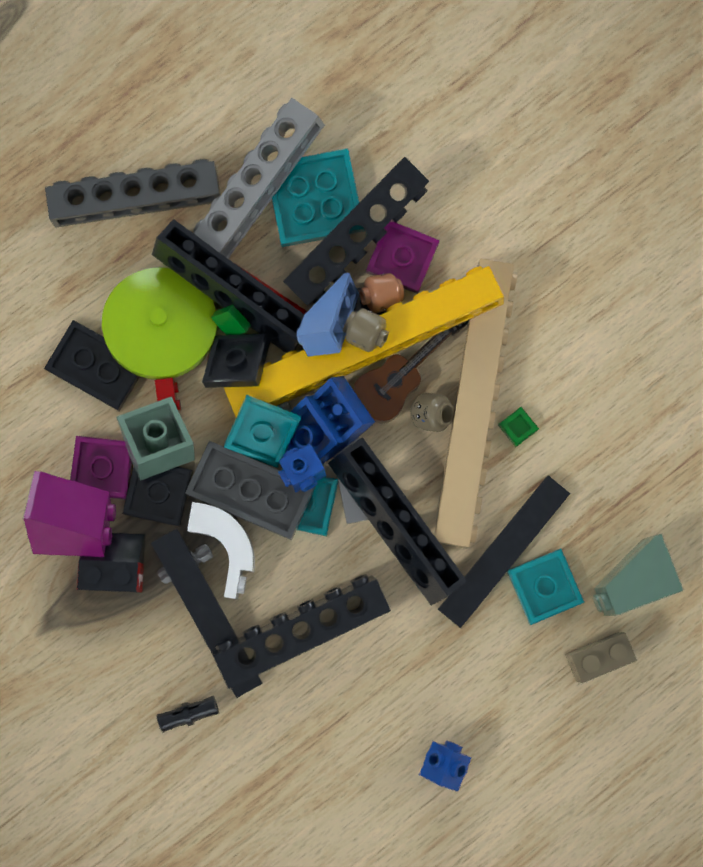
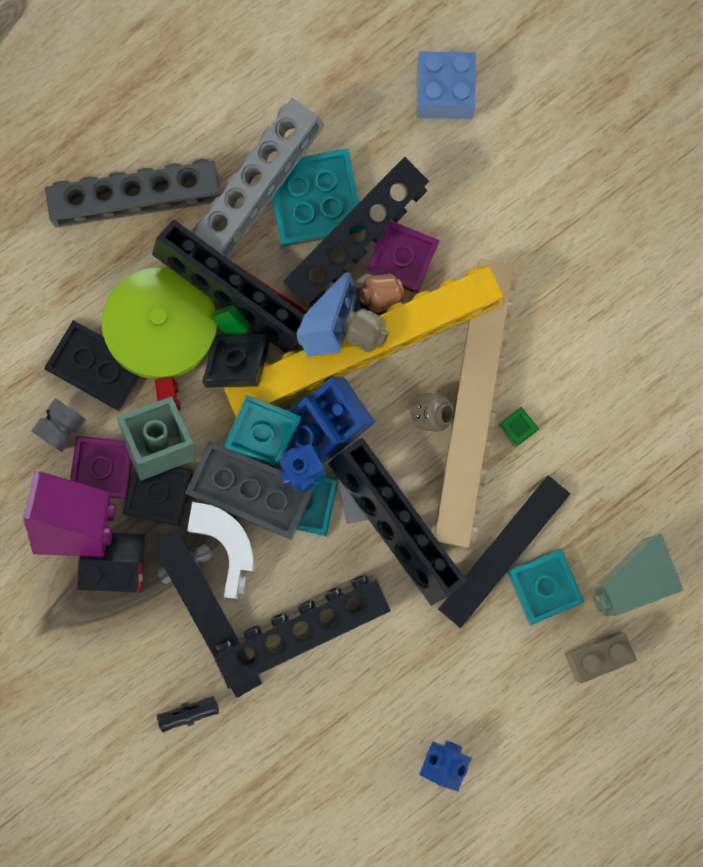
reddish brown piece [353,320,469,423] -> none
none -> flat silver wheel [31,398,86,452]
none -> medium blue brick [417,51,476,119]

